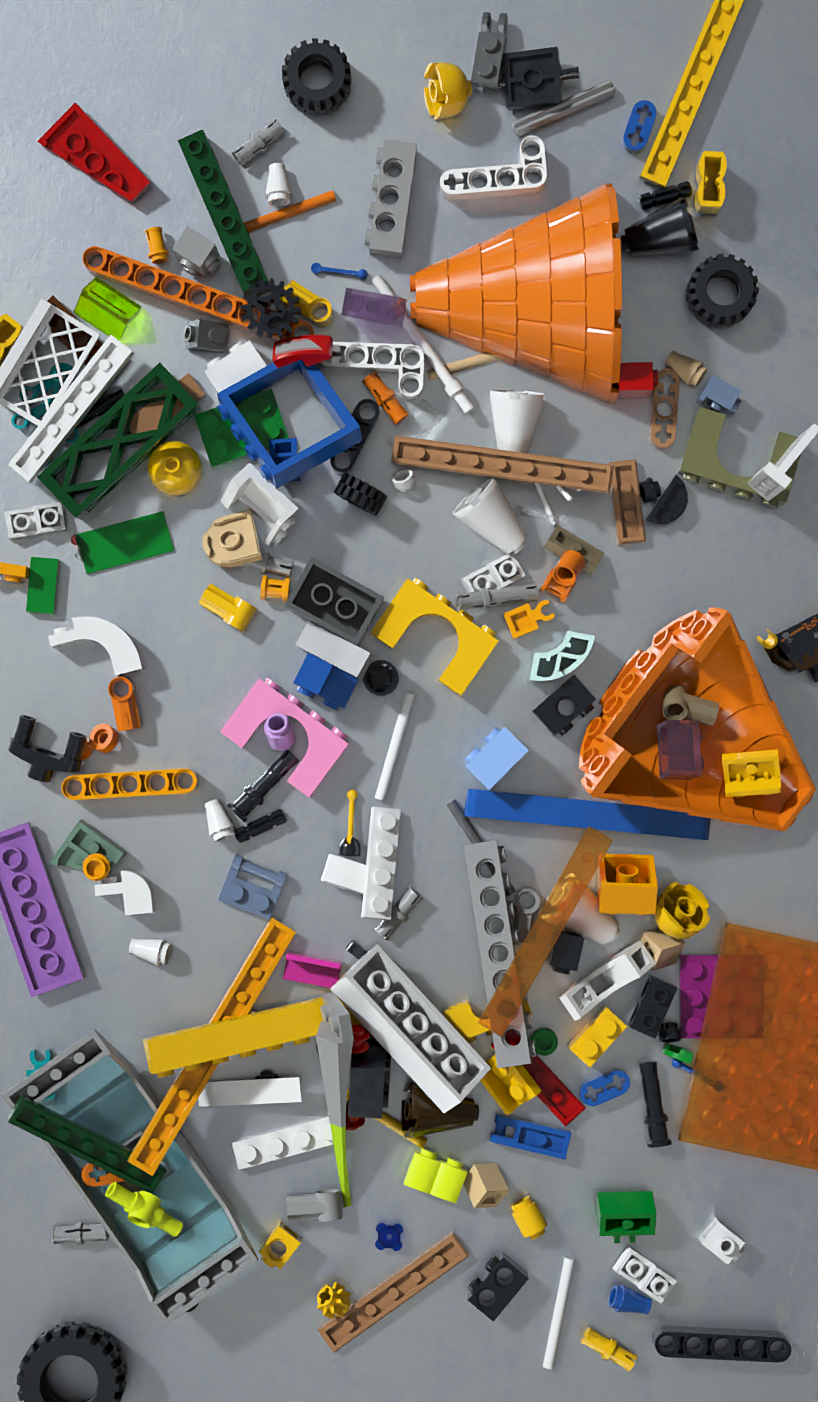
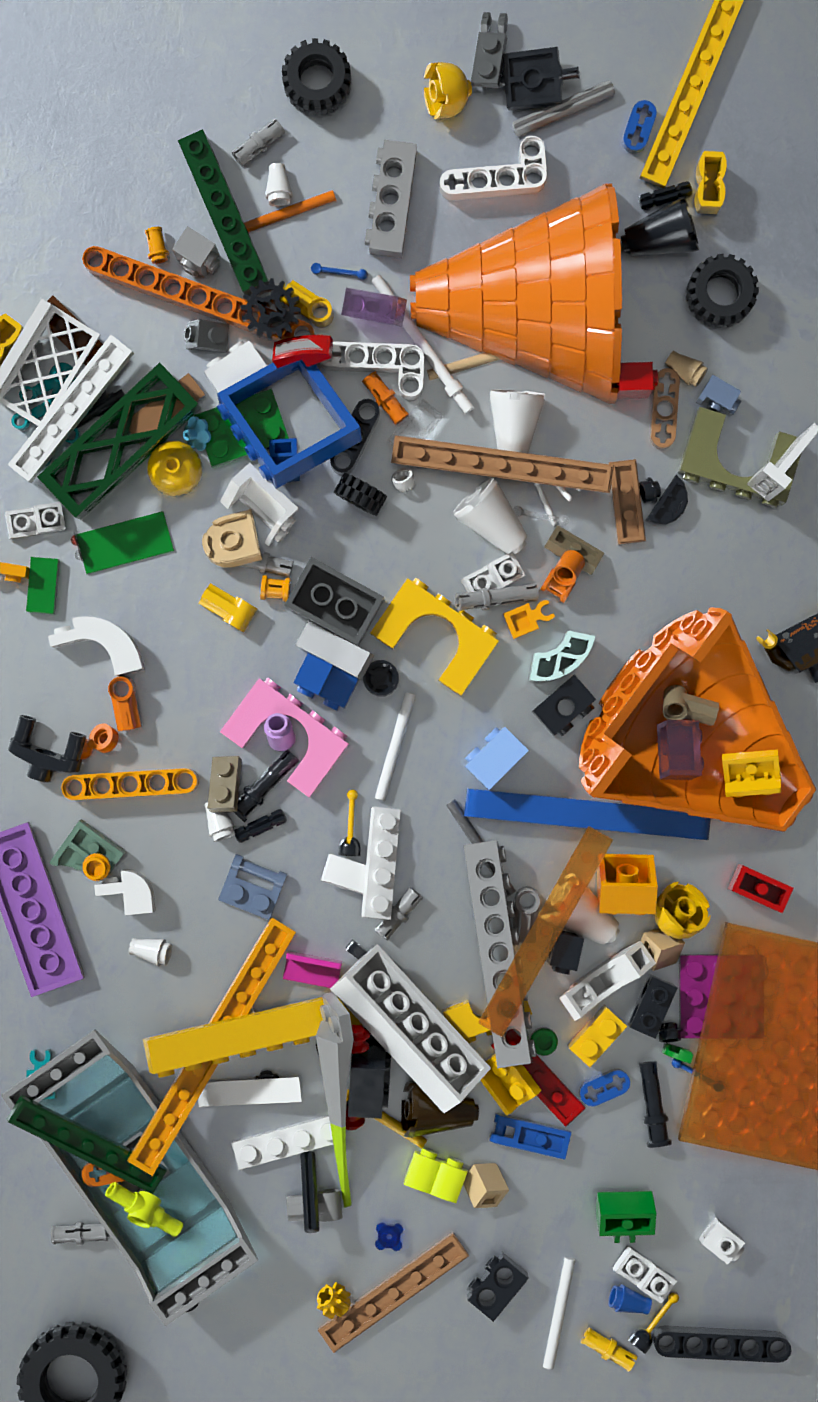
red wing [37,103,152,202] -> none
clear neon green panel [74,277,142,341] -> none
yellow brick [258,1221,302,1270] -> none
yellow brick [511,1196,548,1240] -> none
none -> medium azure plant [183,416,211,451]
none -> dark tan plate [207,756,242,812]
none -> black axle [300,1151,319,1233]
none -> hinge [628,1292,679,1354]
none -> red brick [727,864,794,913]

